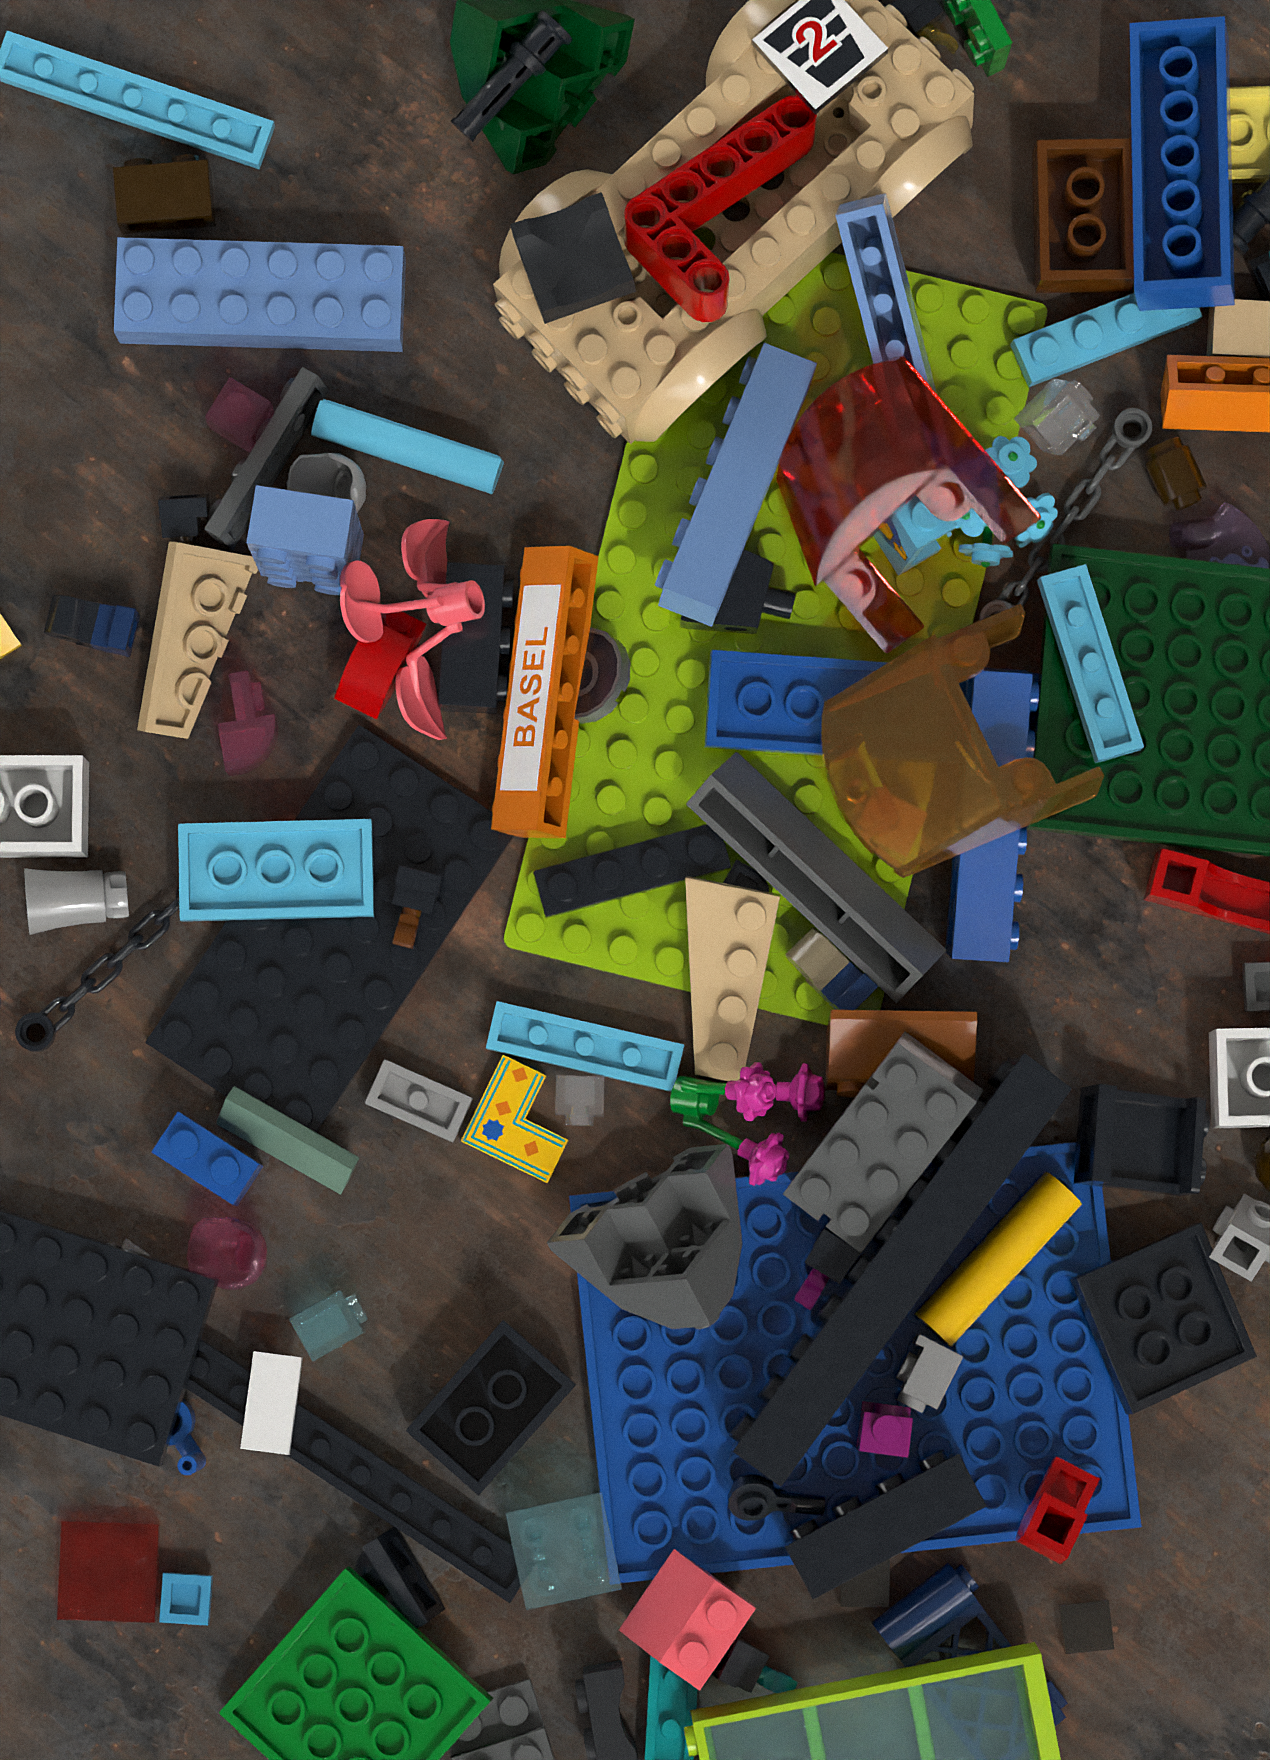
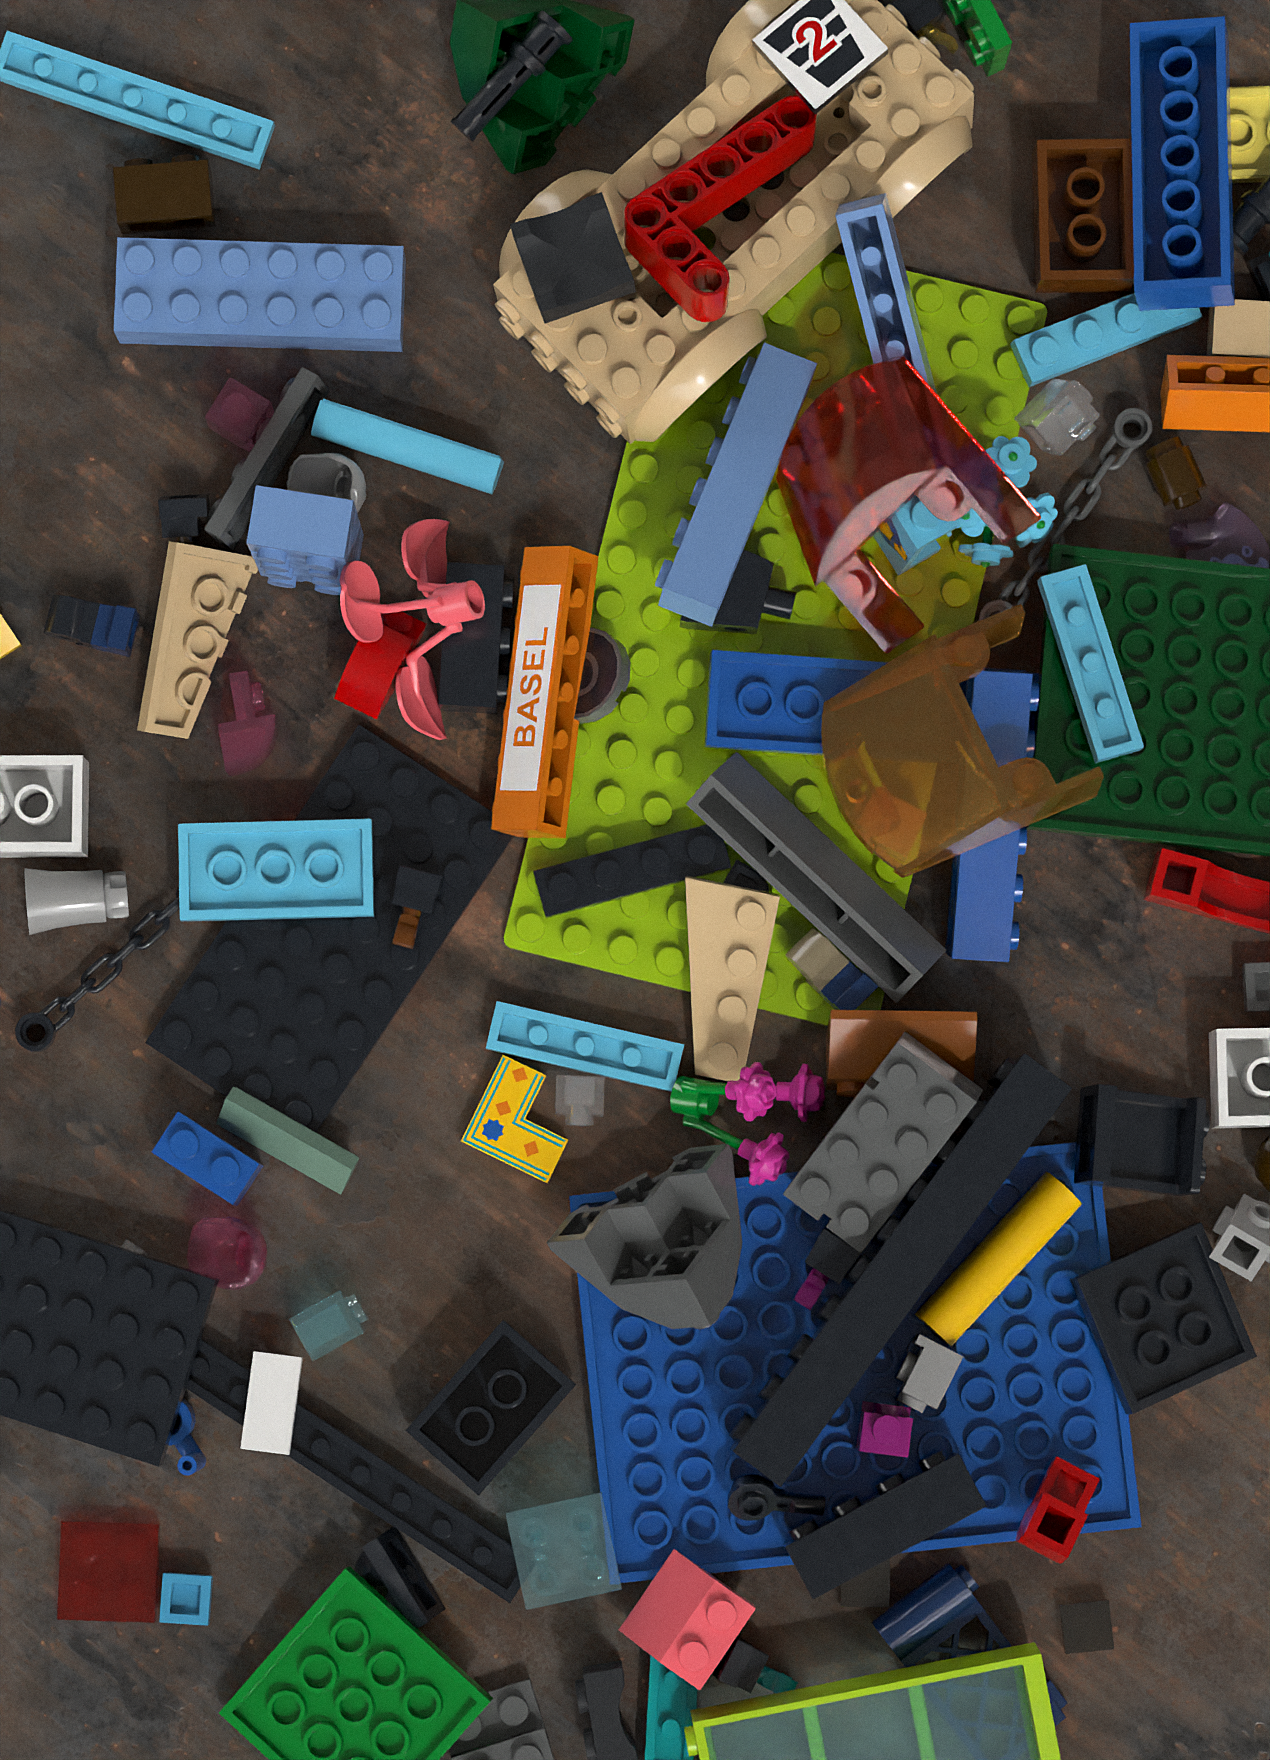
light grey plate [365,1059,473,1143] -> none

